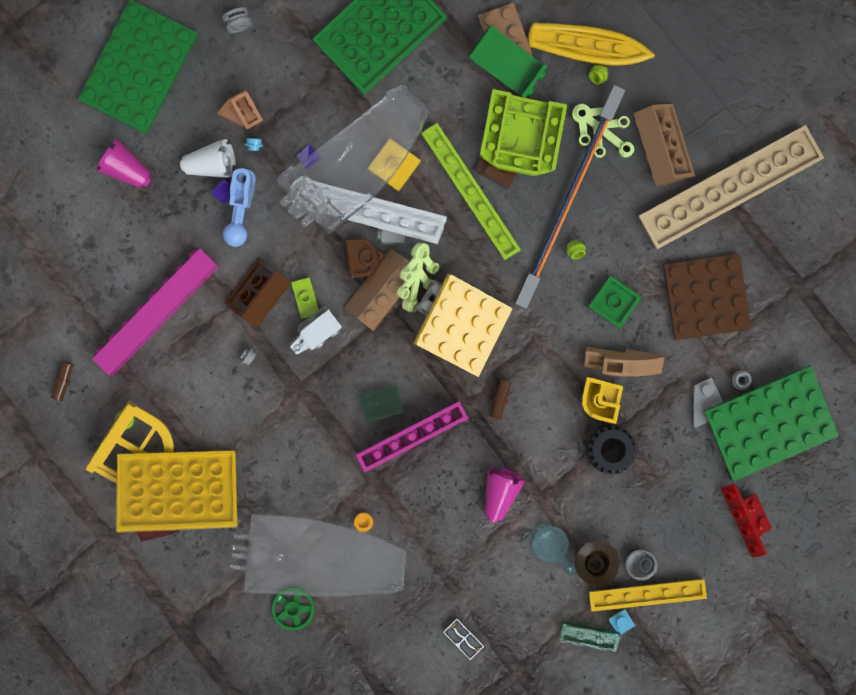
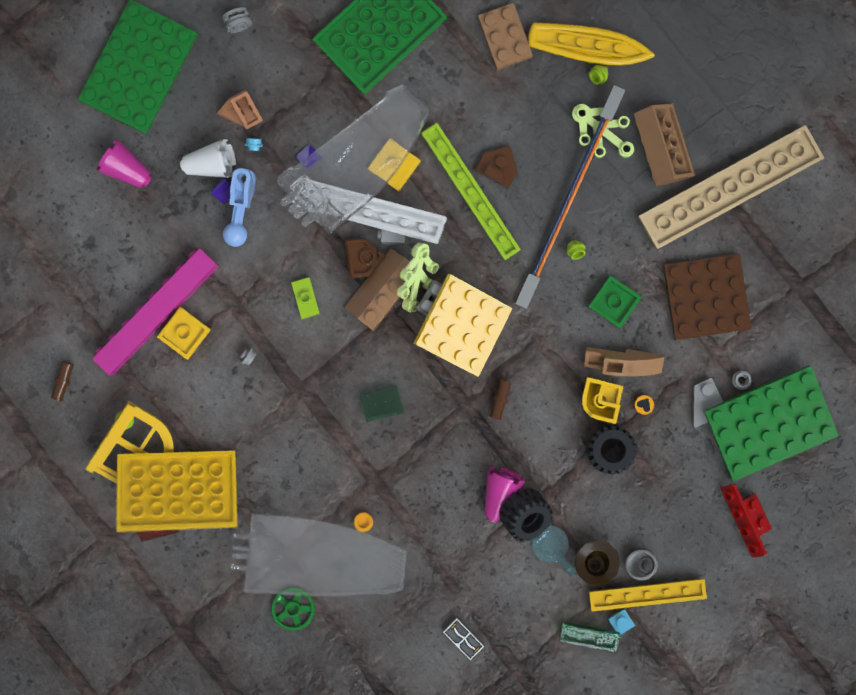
reddish brown slope [224,258,291,328] -> none
hinge [289,305,342,354] -> none
dark pink brick [356,401,468,472] -> none
green panel [467,25,547,98] -> none
lime wedge [479,89,567,176] -> none
none -> yellow plate [157,306,211,360]
none -> black tyre [499,488,553,542]
none -> light orange tile [634,395,654,415]

